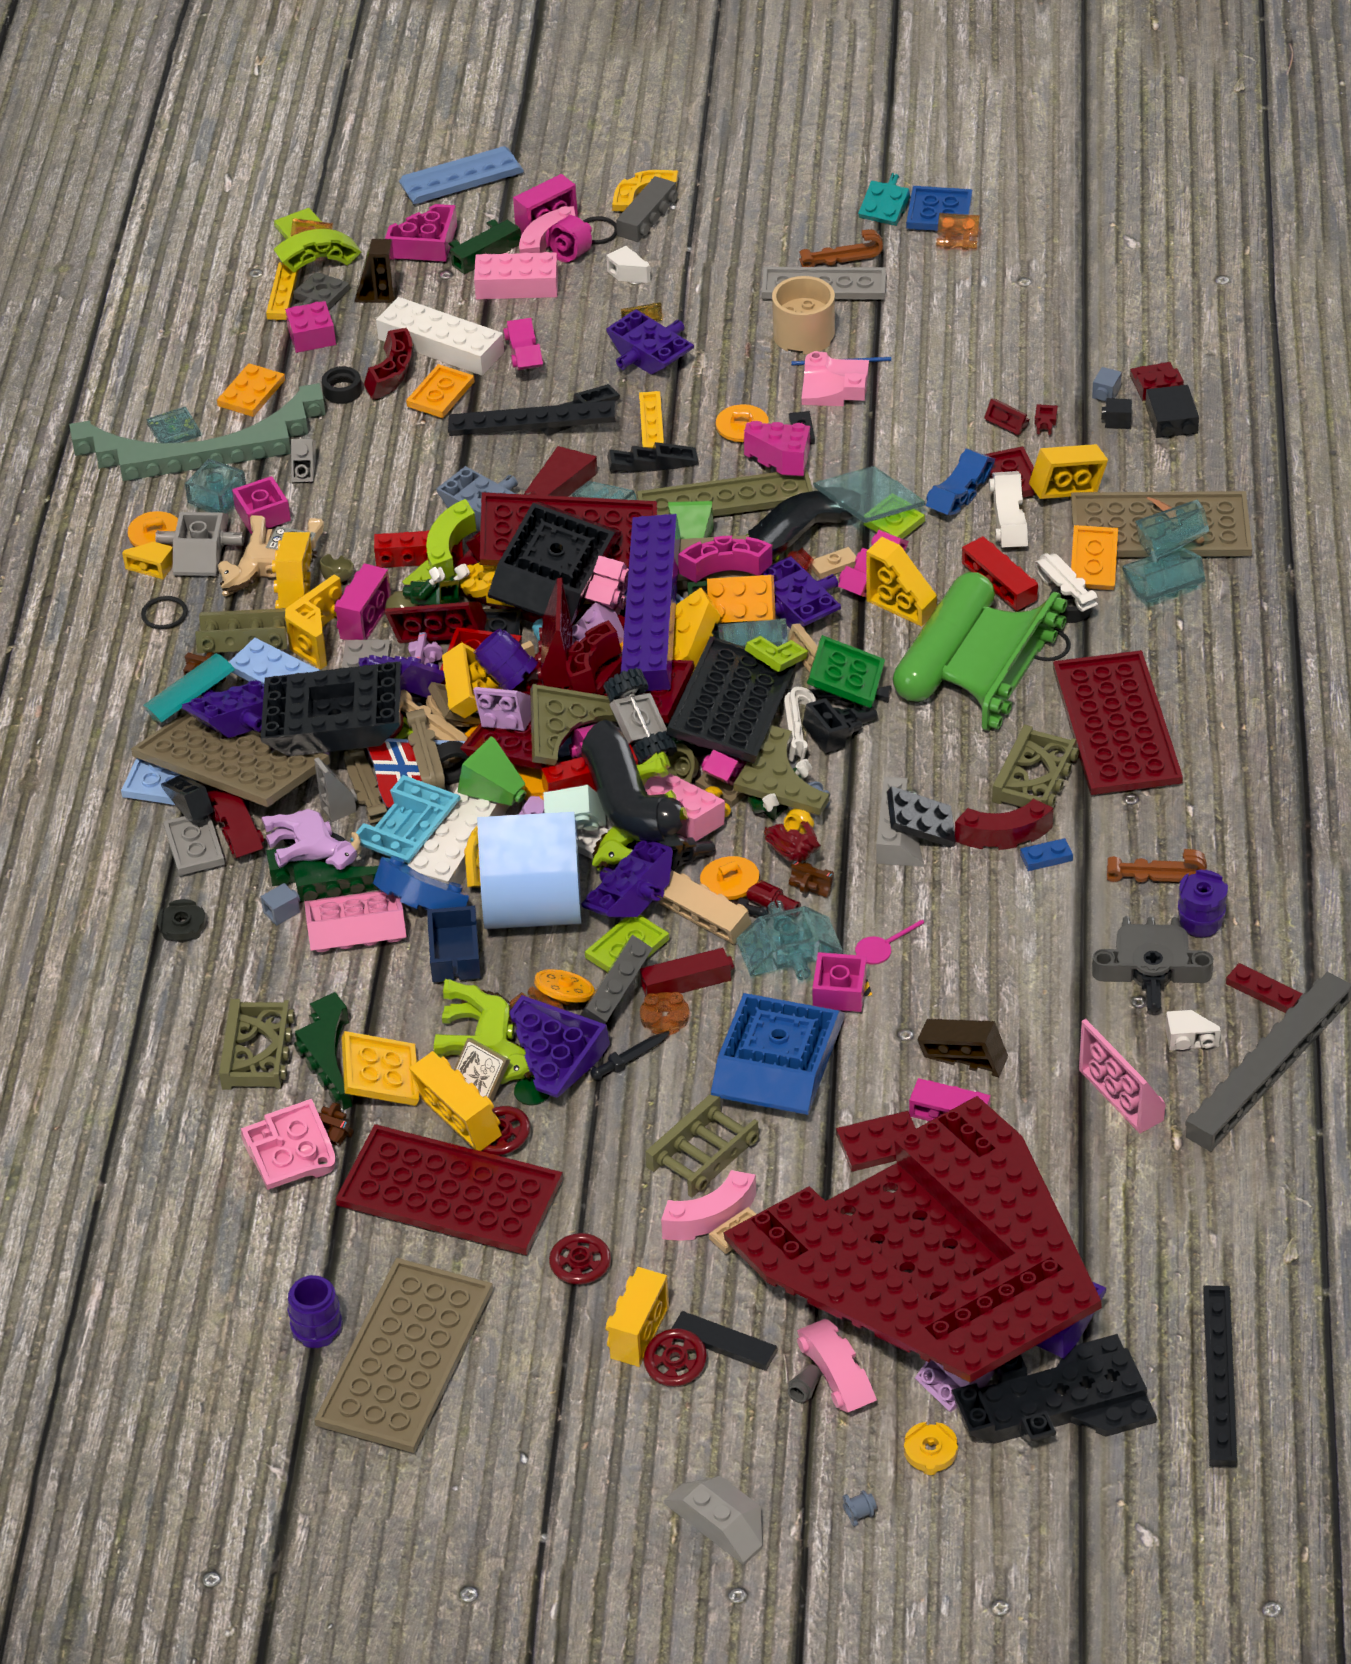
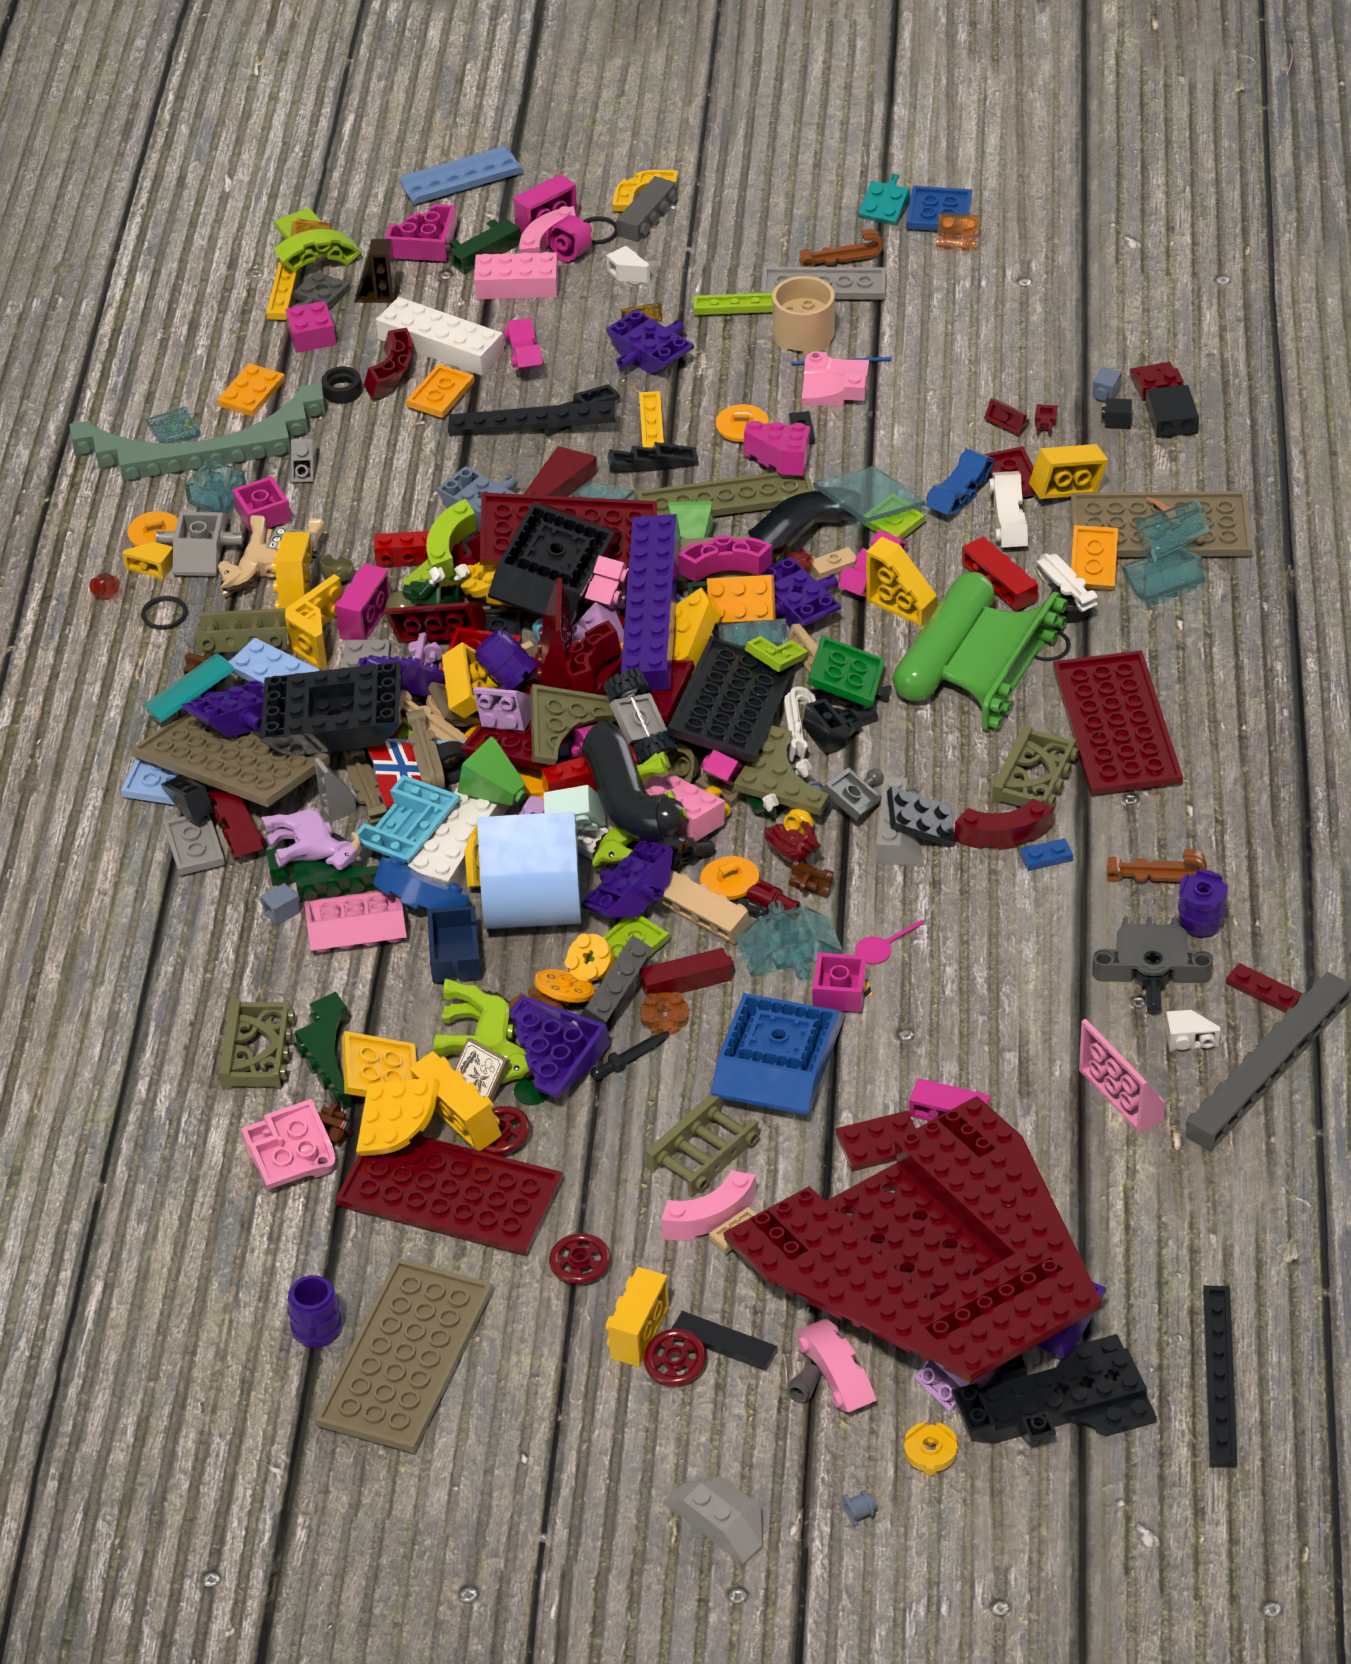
pearl dark grey plate [157,899,206,941] -> none
dark brown wedge [917,1019,1008,1078] -> none
none -> clear red animal [89,572,120,599]
none -> yellow plate [356,1077,439,1156]
none -> yellow plate [565,934,614,983]
none -> lime plate [693,293,773,315]
none -> dark grey plate [822,768,884,820]

